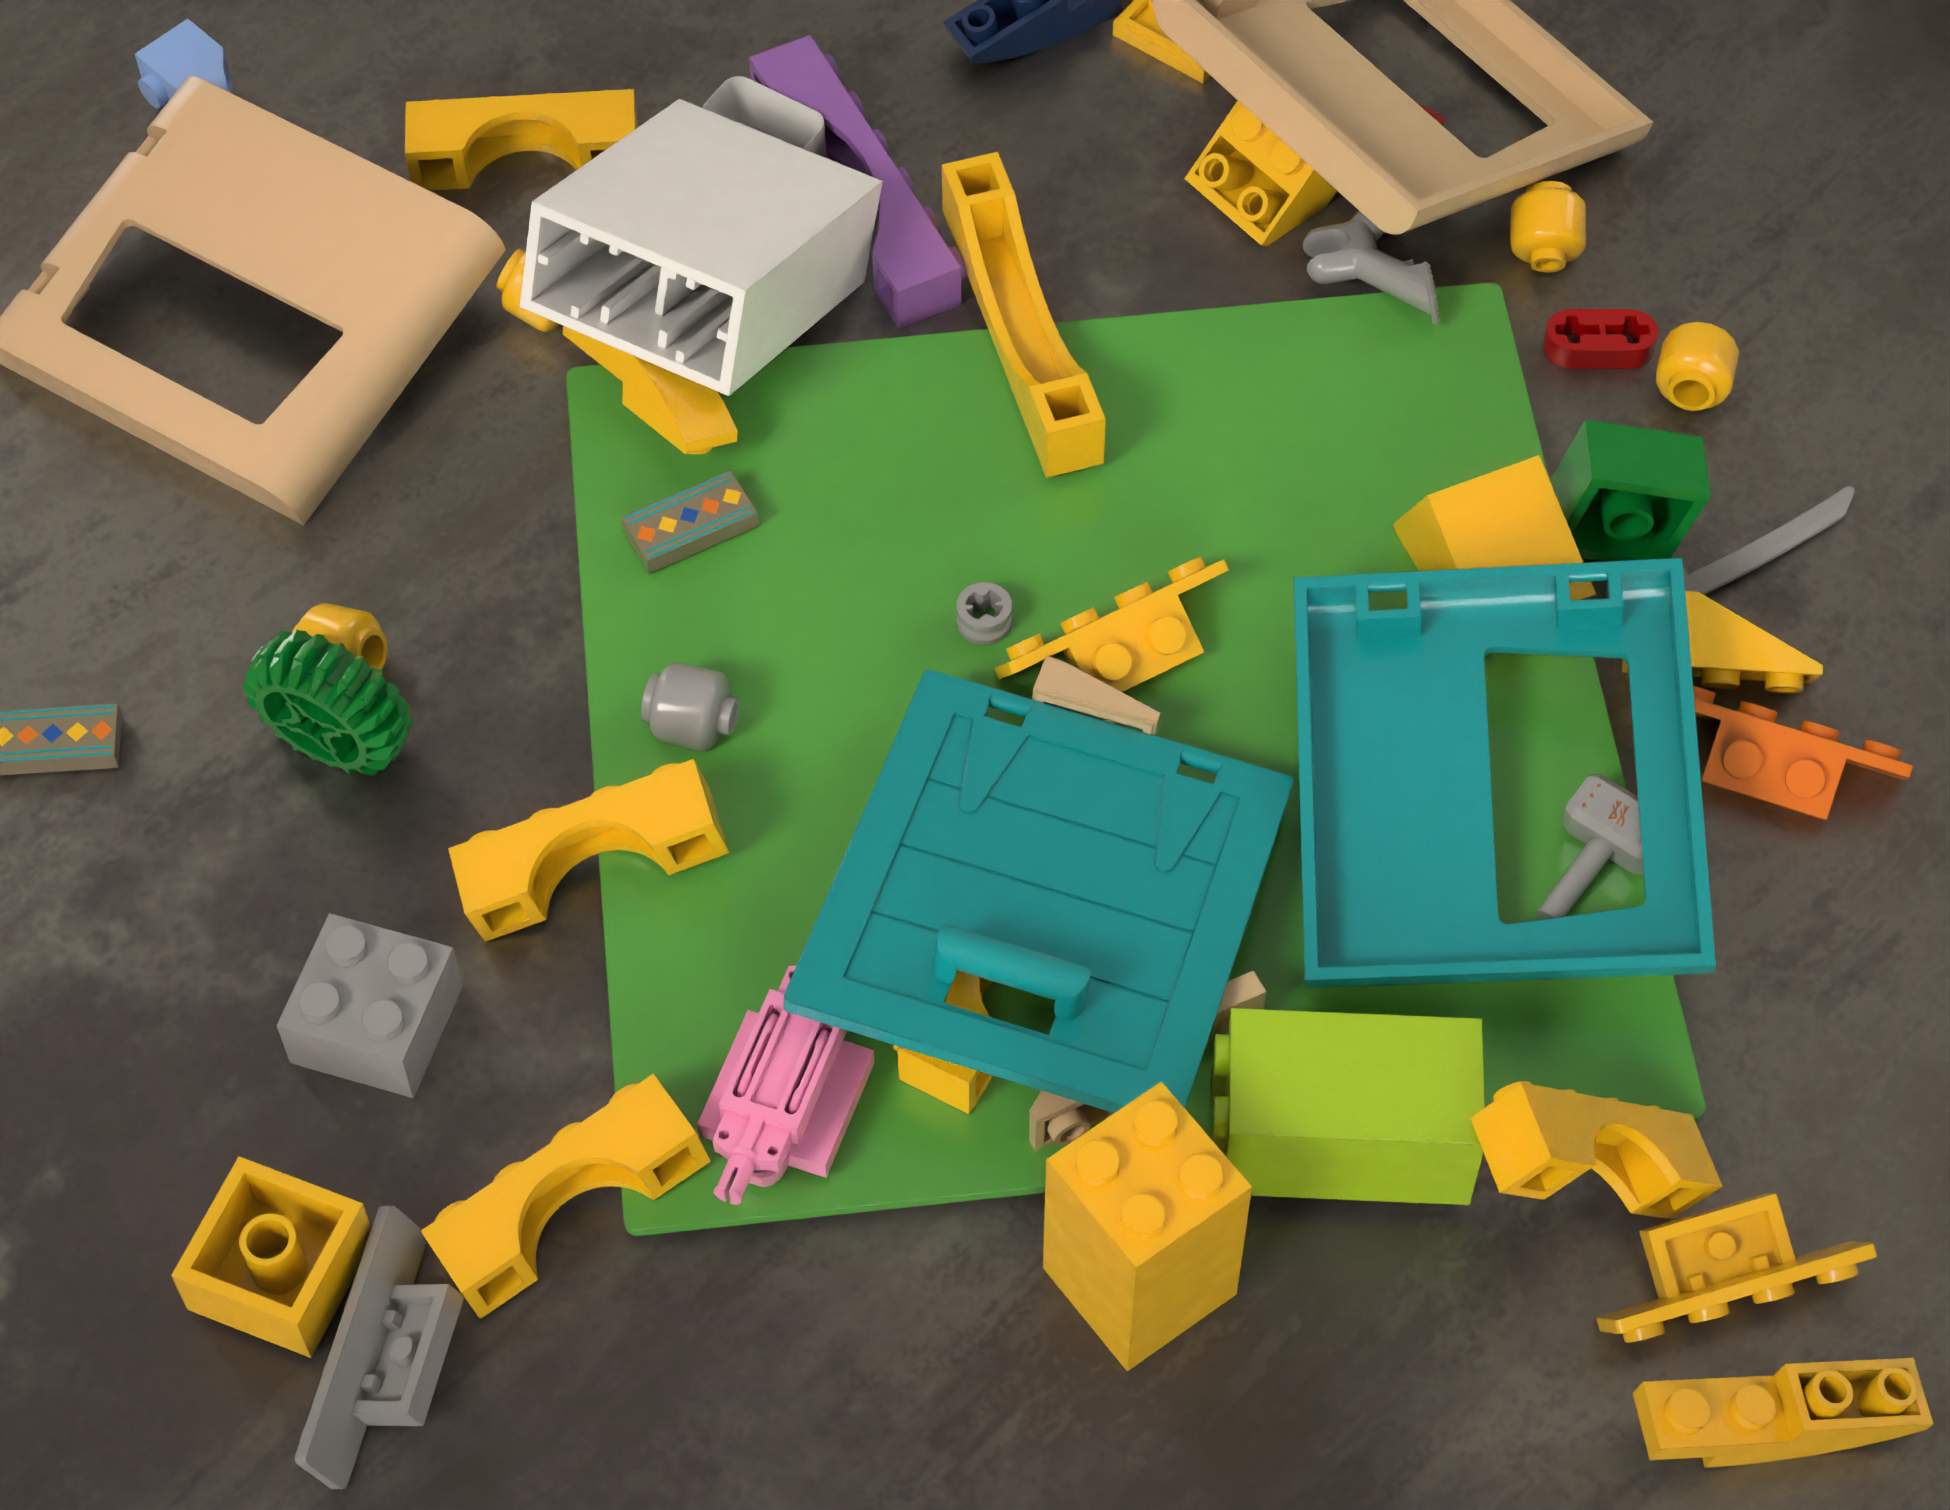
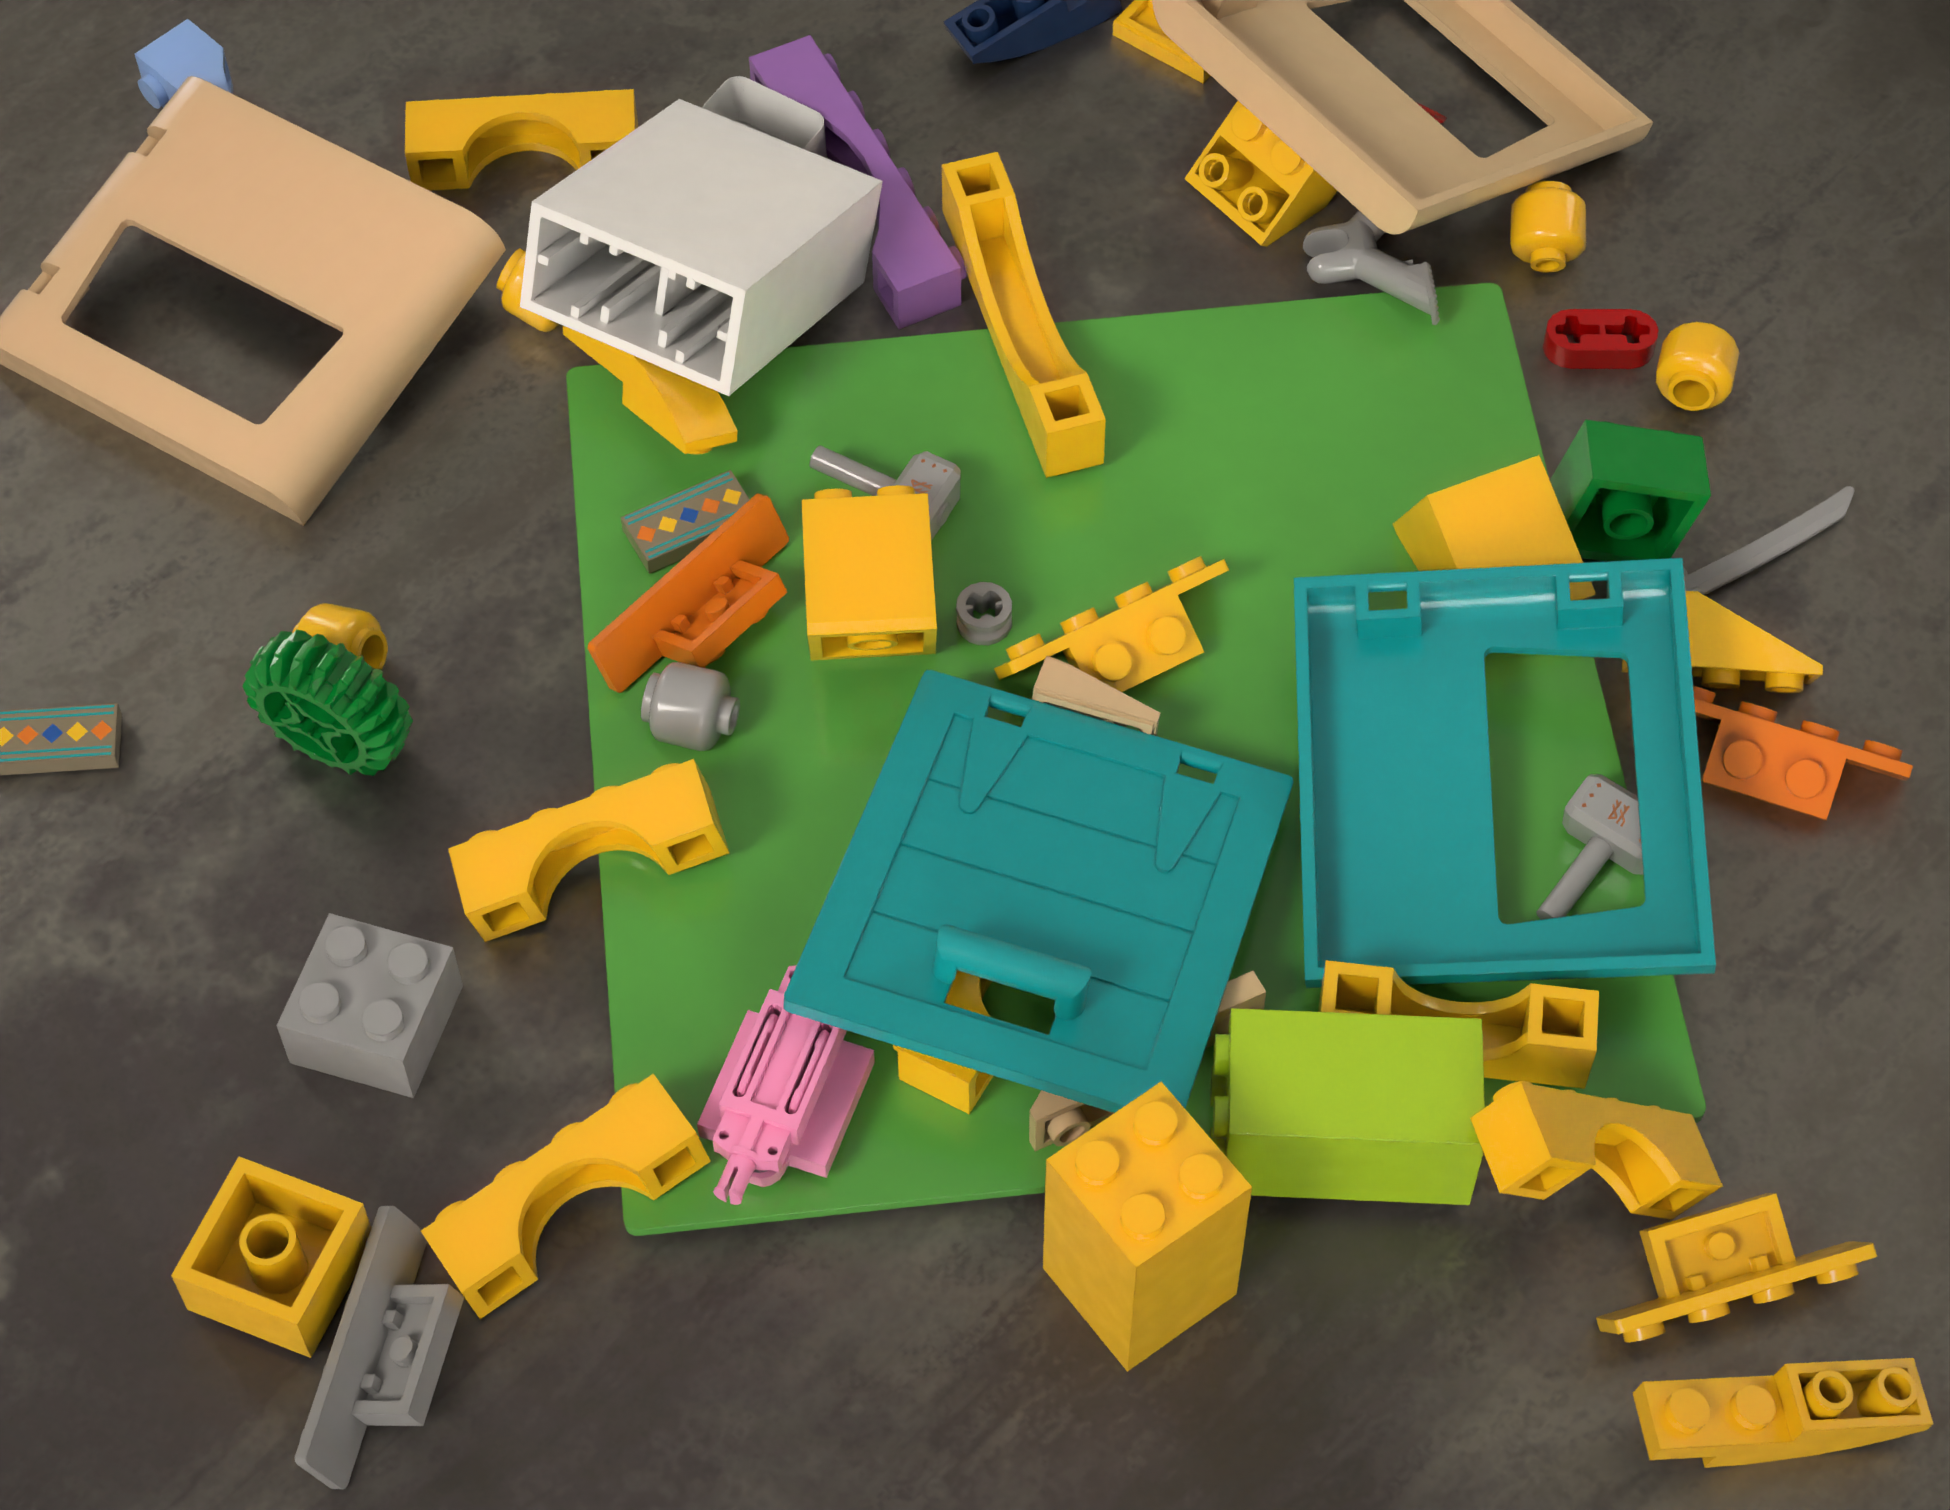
none -> orange bracket [588,493,789,693]
none -> yellow slope [802,485,937,661]
none -> light grey piece [810,445,961,541]
none -> yellow arch [1318,960,1599,1089]

